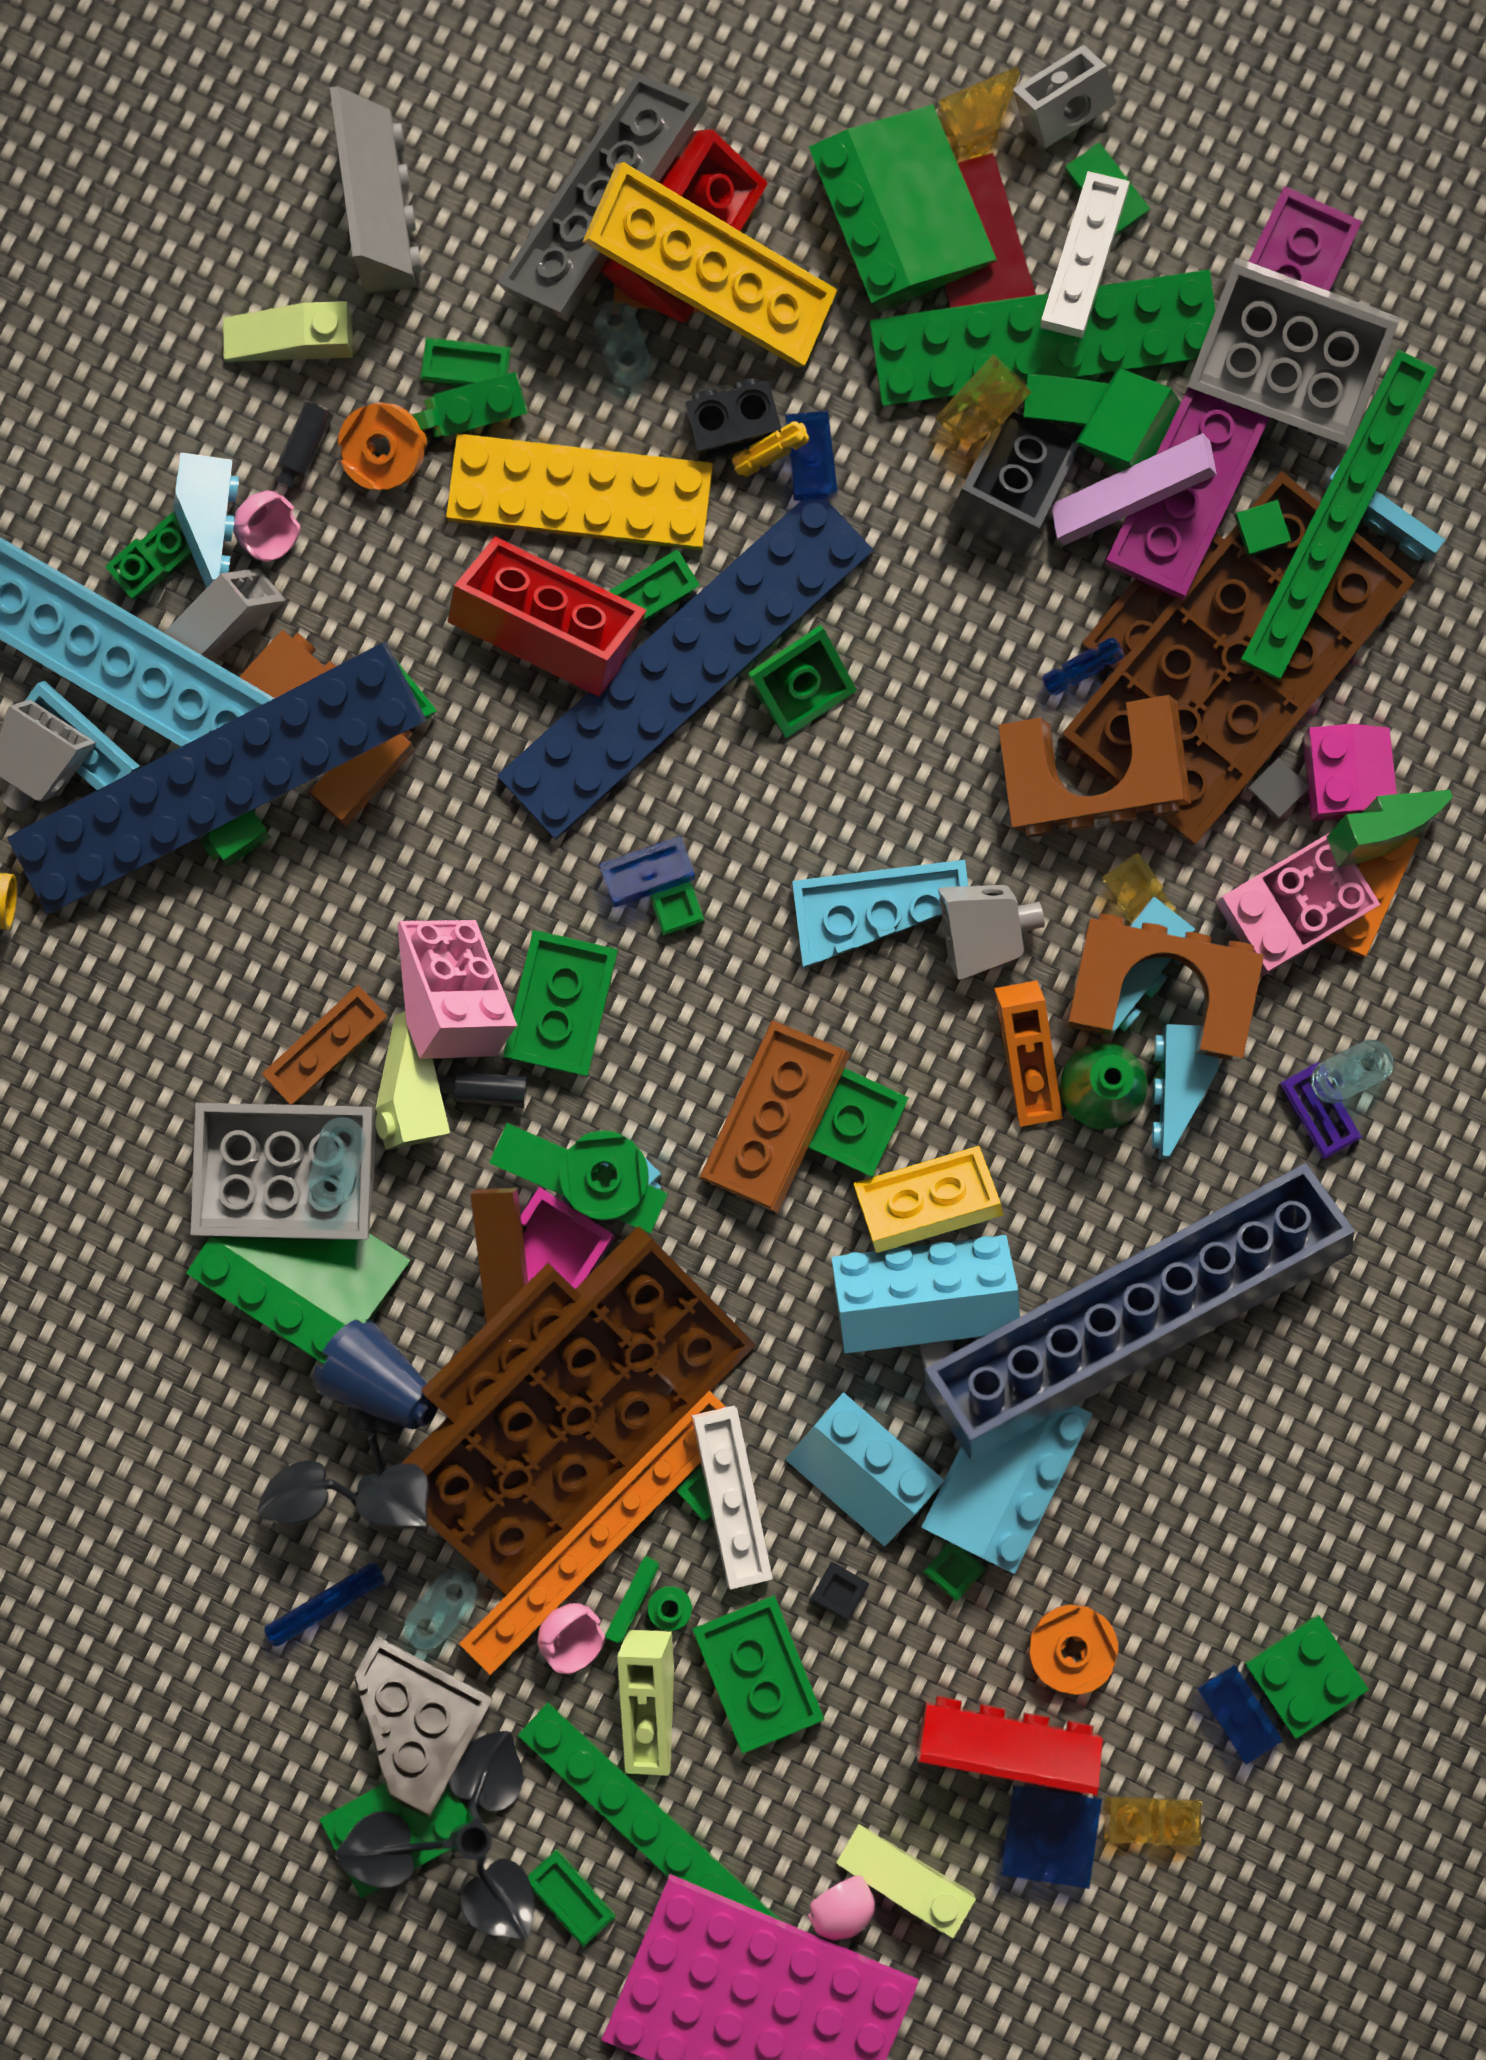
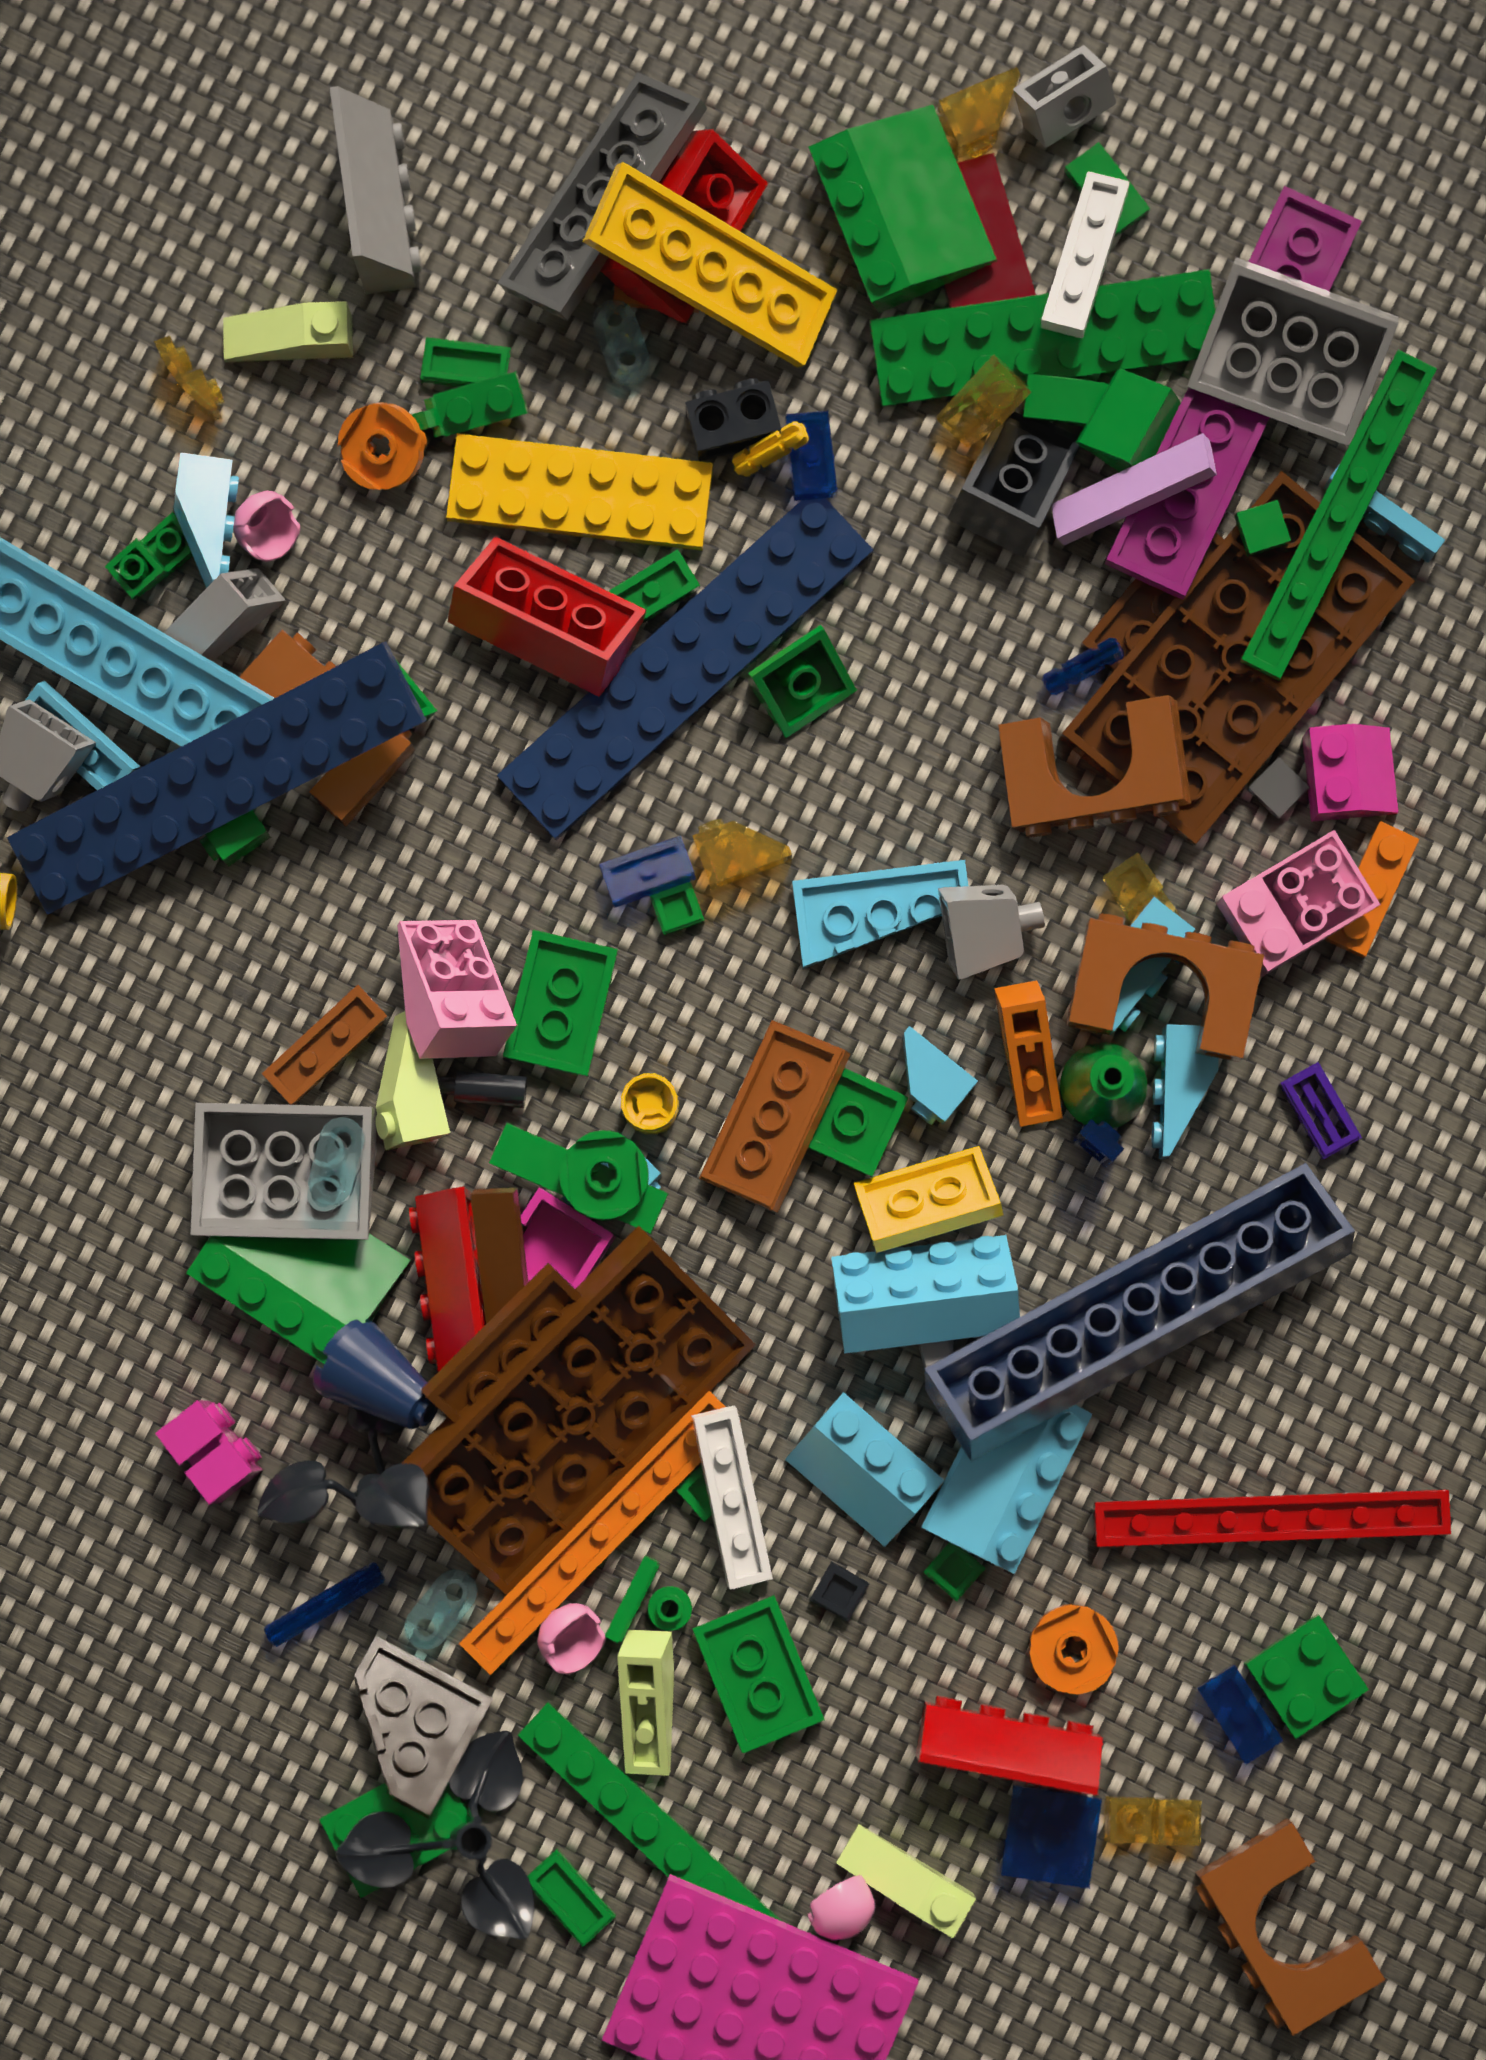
black cylinder [276,402,333,489] -> none
clear light blue plate [1311,1040,1394,1104] -> none
green slope [1326,790,1453,867] -> none
none -> clear yellow slope [154,335,225,421]
none -> dark pink piece [155,1400,263,1504]
none -> red slope [409,1186,486,1372]
none -> yellow wheel [621,1073,679,1134]
none -> clear yellow slope [692,819,792,890]
none -> medium azure slope [903,1026,978,1125]
none -> clear blue plate [1073,1120,1124,1168]
none -> red plate [1094,1489,1451,1547]
none -> dark orange arch [1195,1818,1385,2035]

